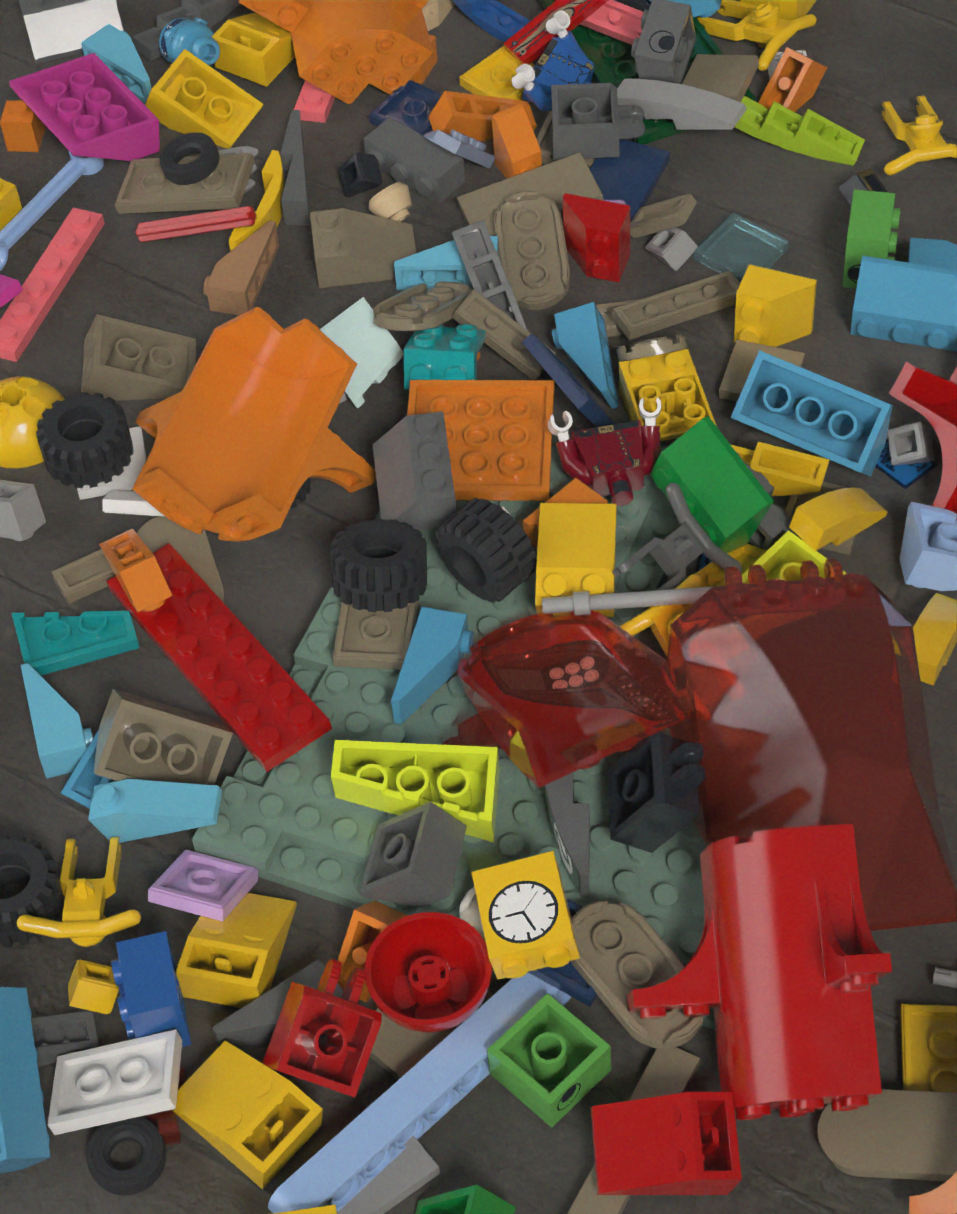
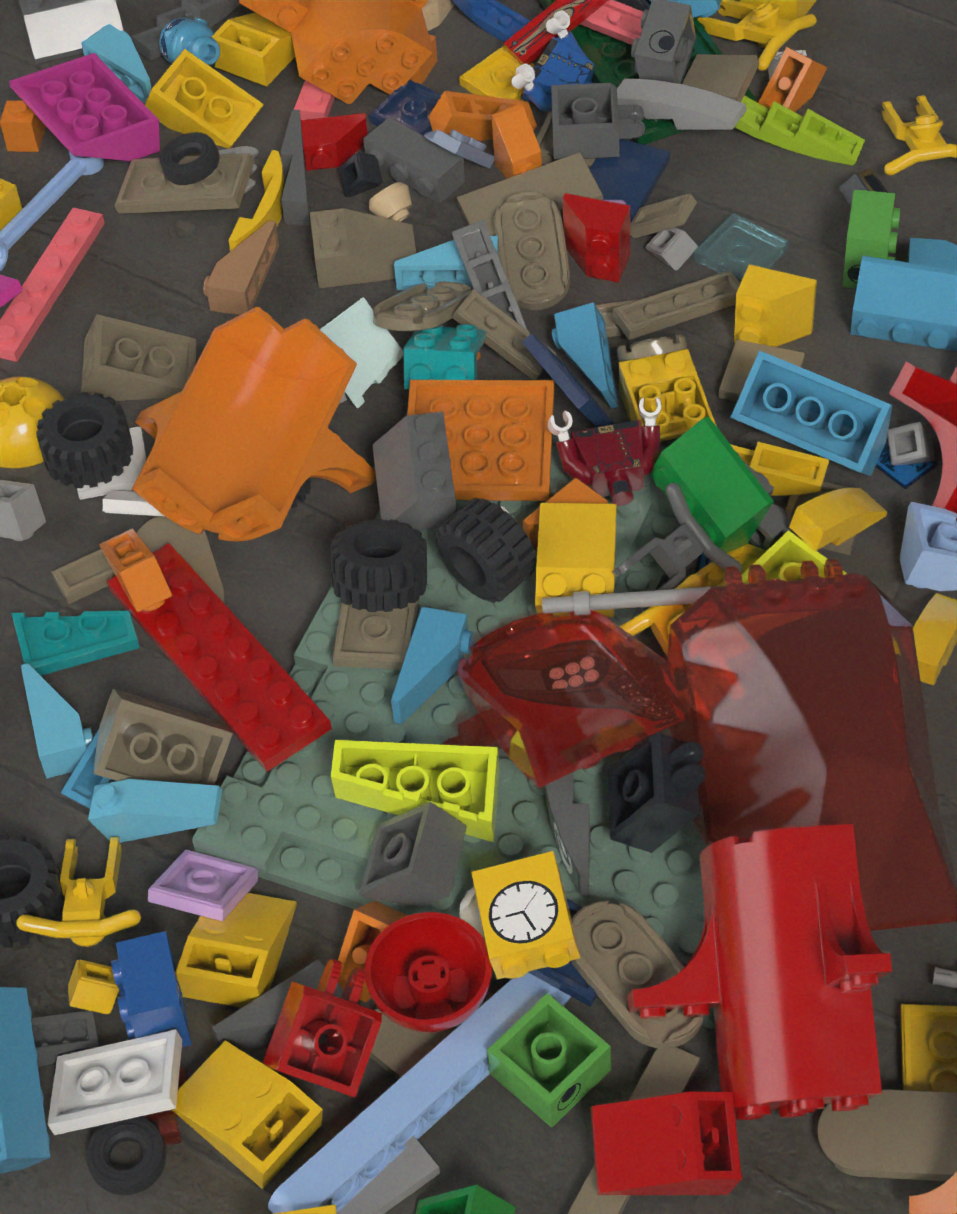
axle [135,206,257,243] -> none
none -> red slope [301,113,368,171]

